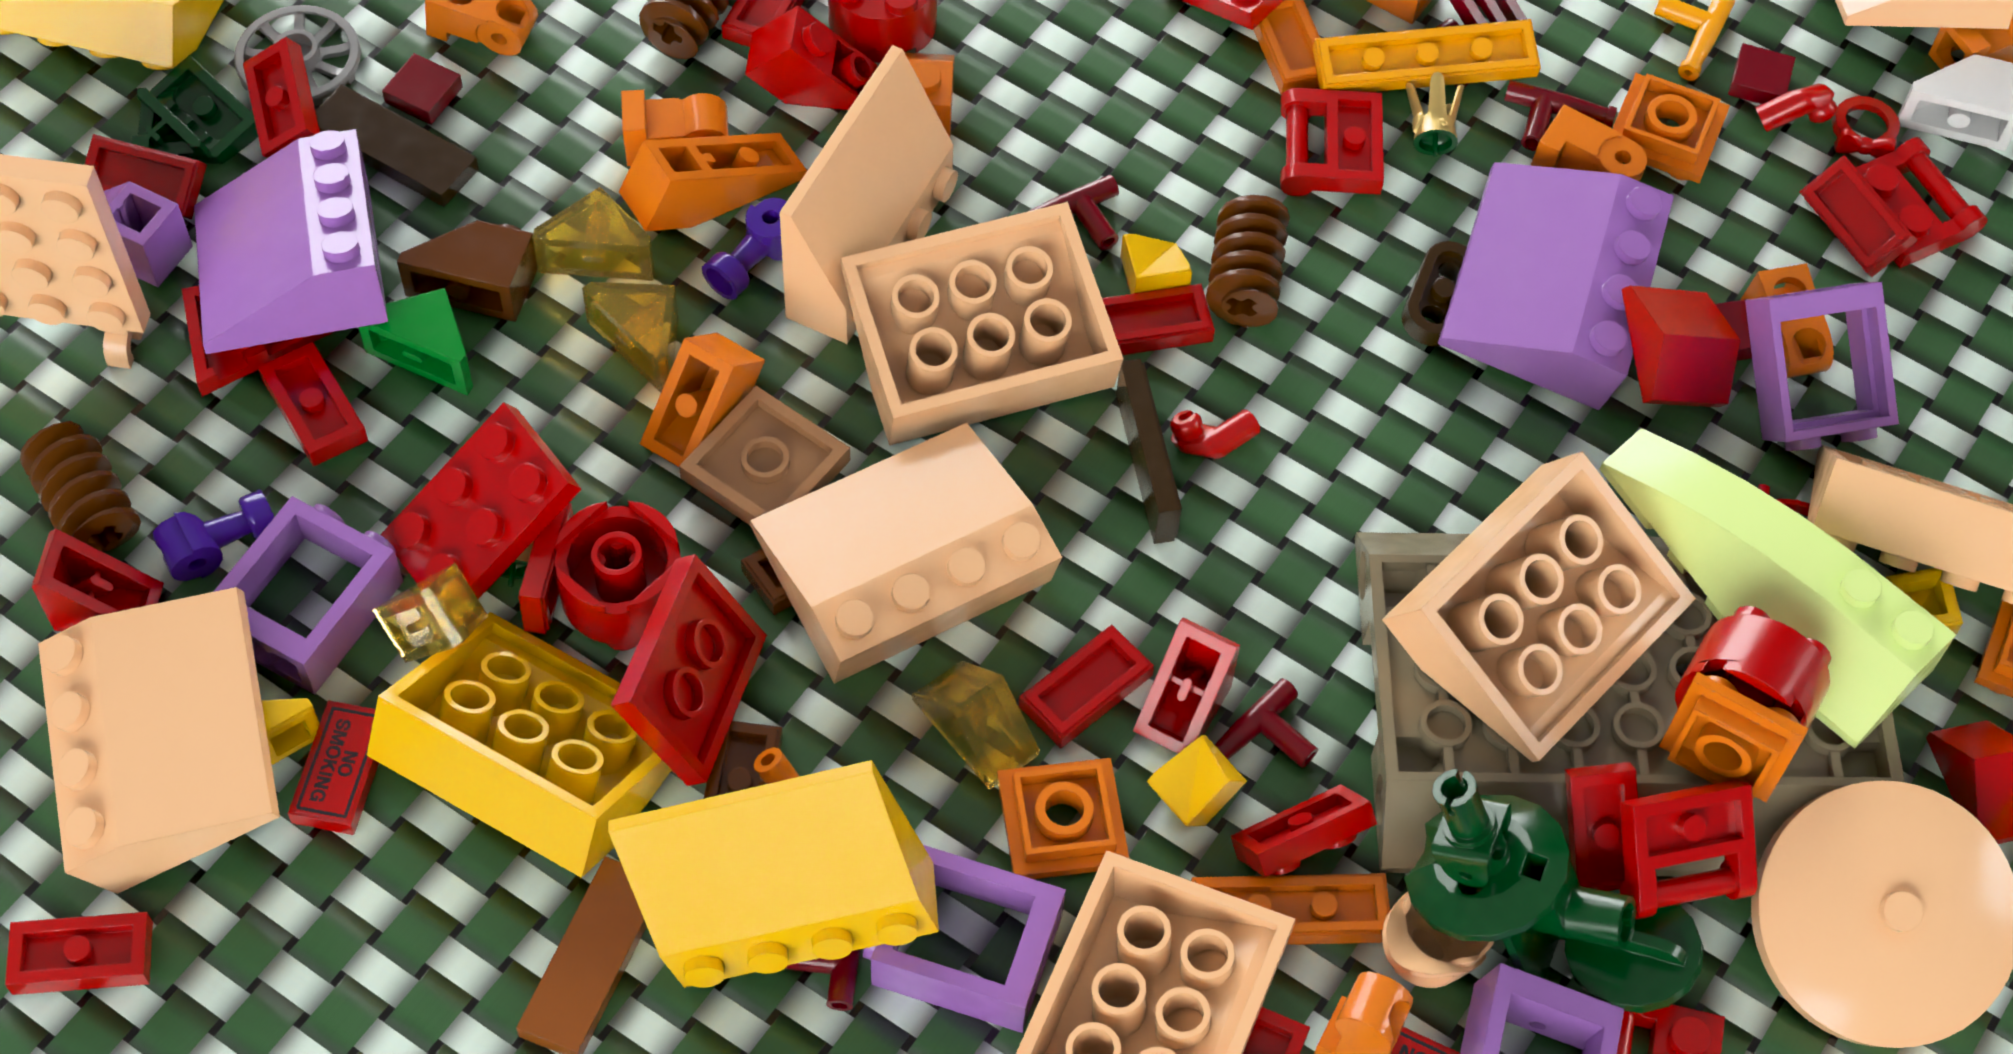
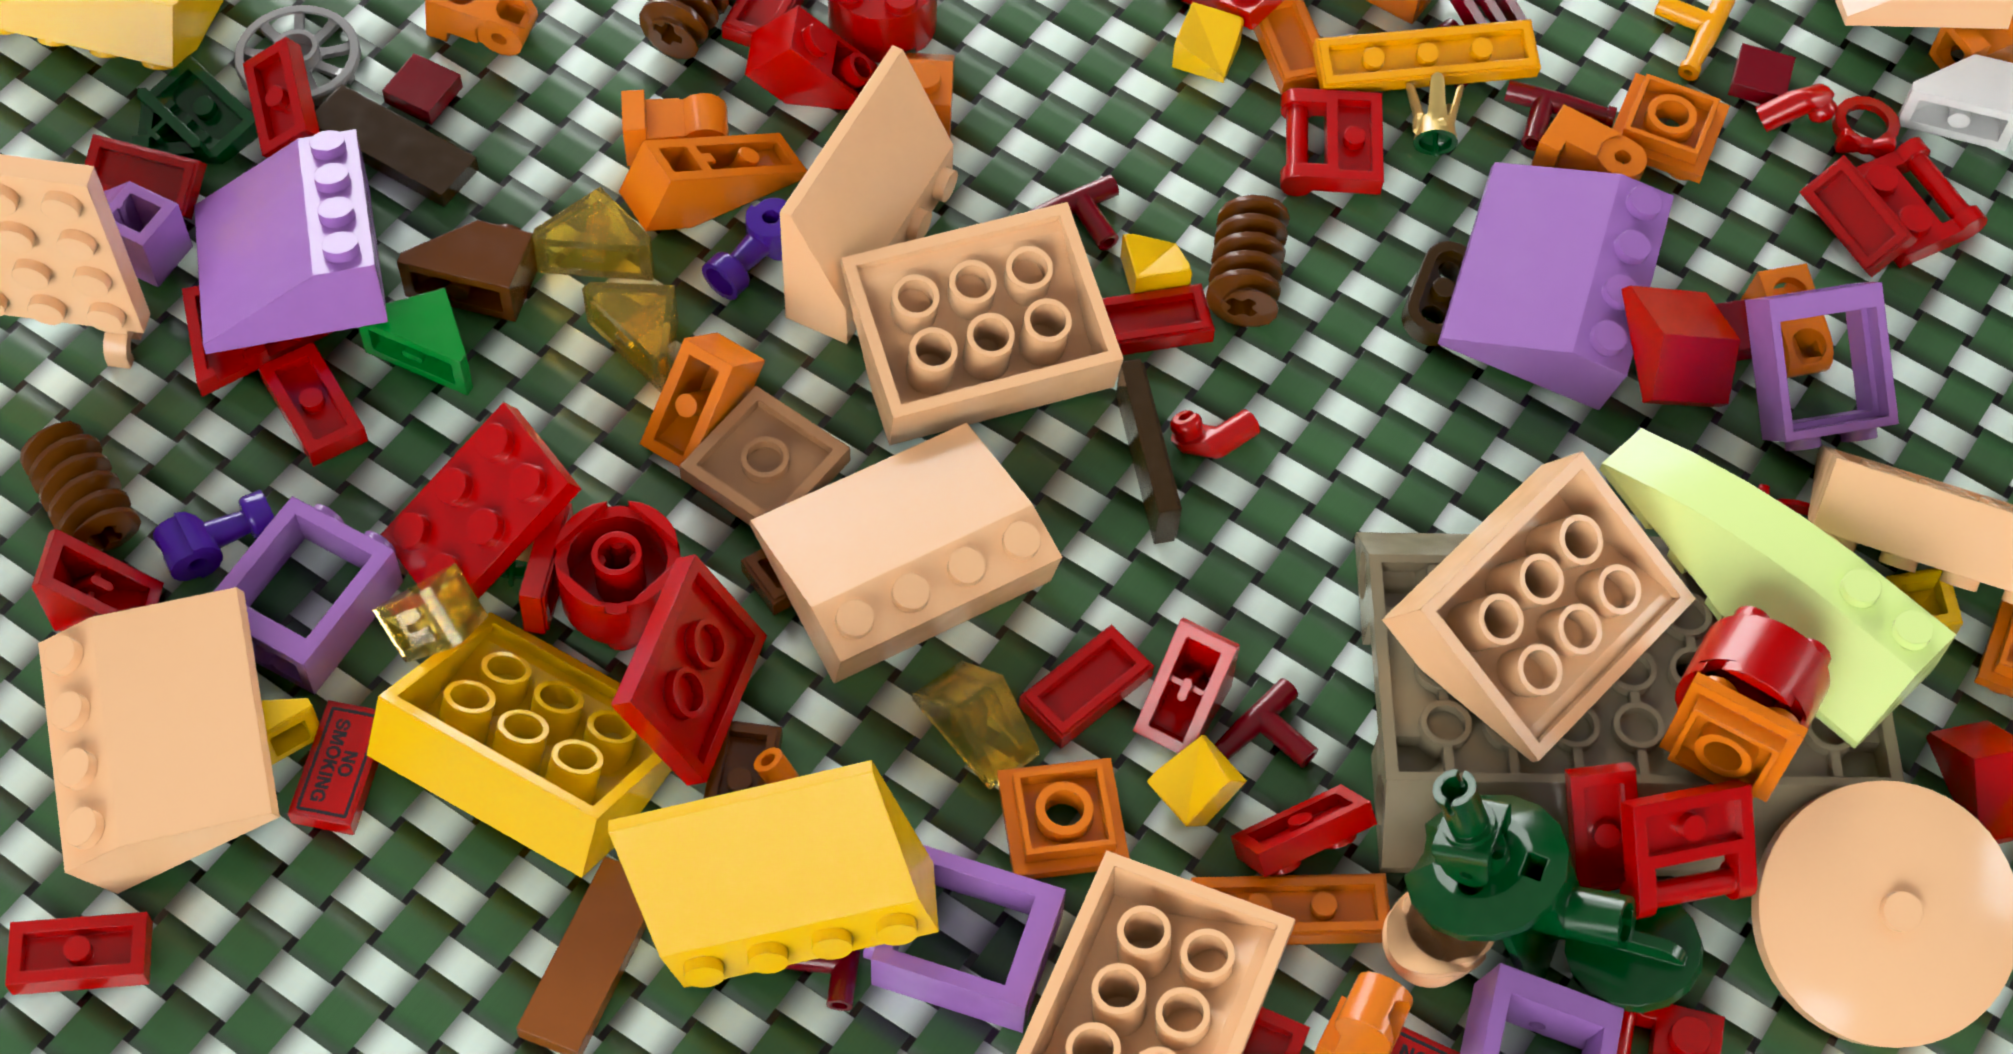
none -> yellow slope [1172,2,1244,83]

